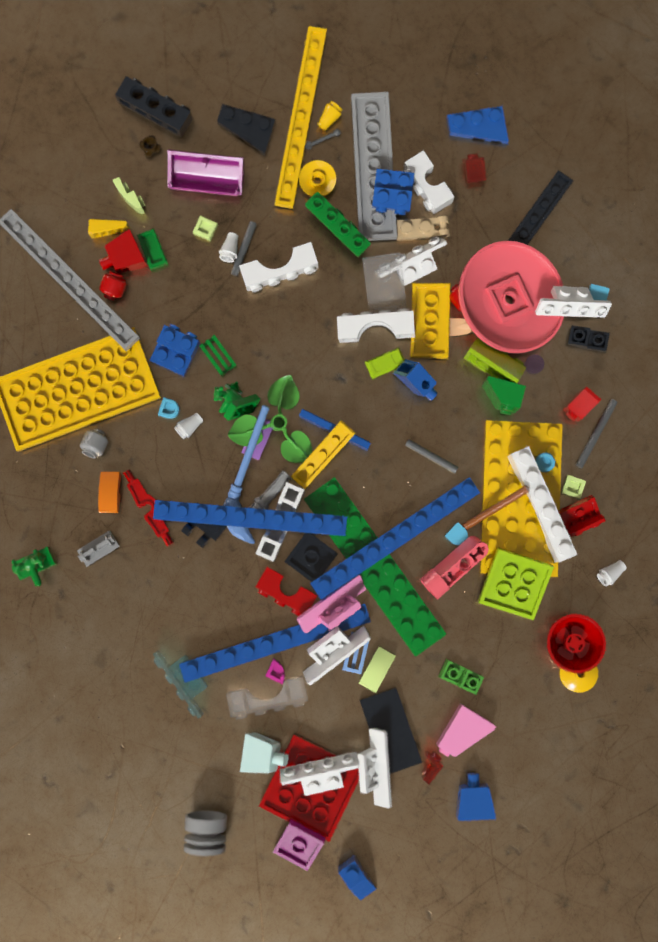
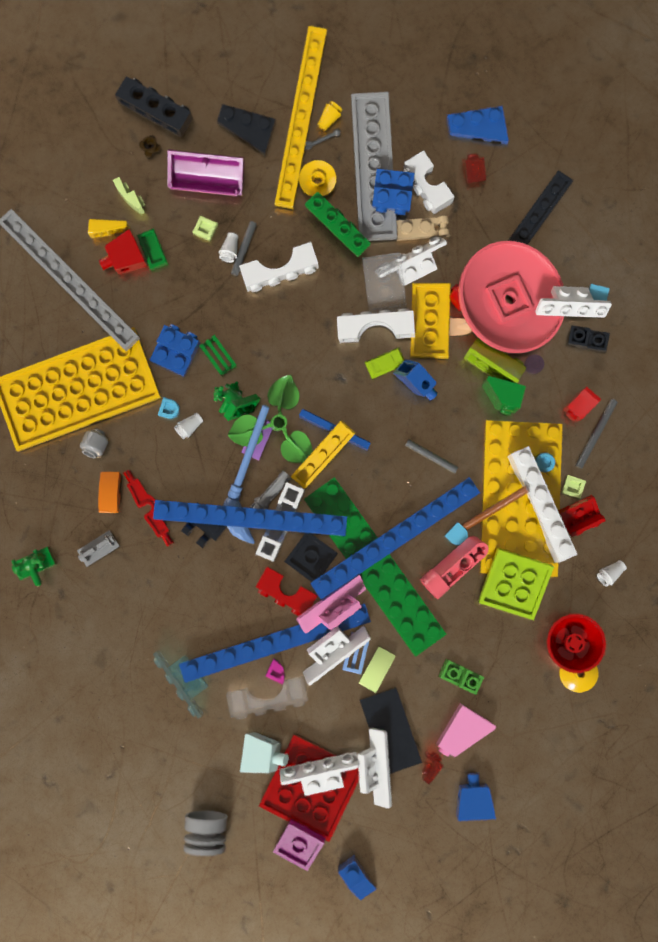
red head [99,271,127,301] -> none

